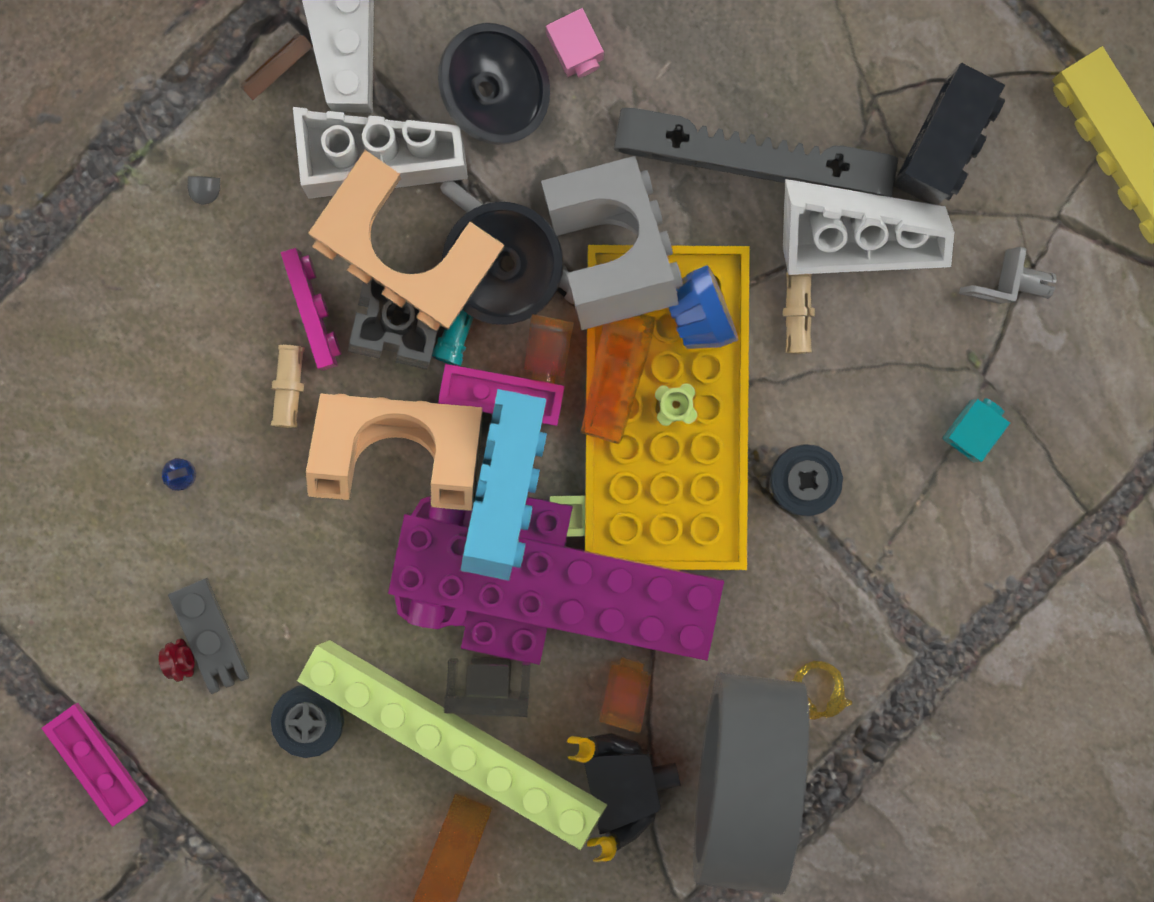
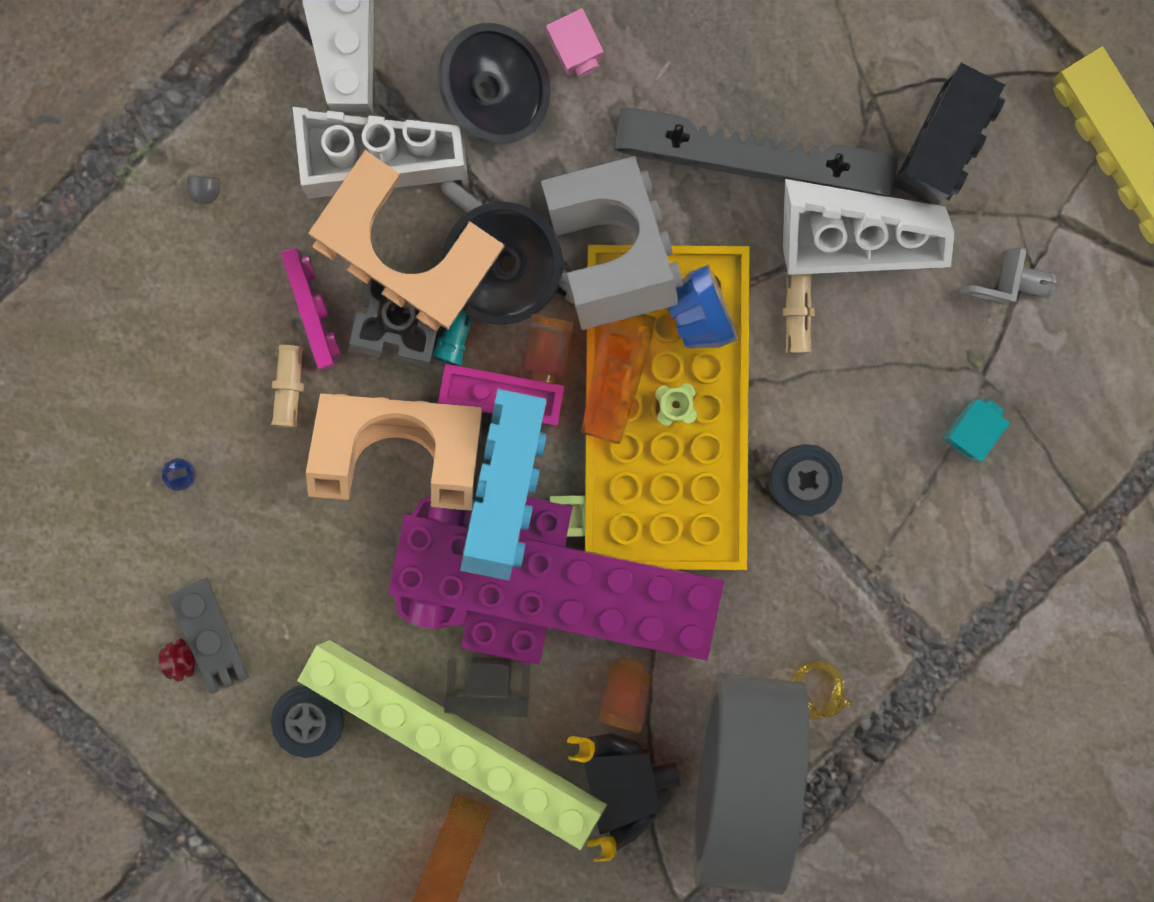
dark pink plate [41,703,149,827] -> none
reddish brown tile [241,33,313,100] -> none

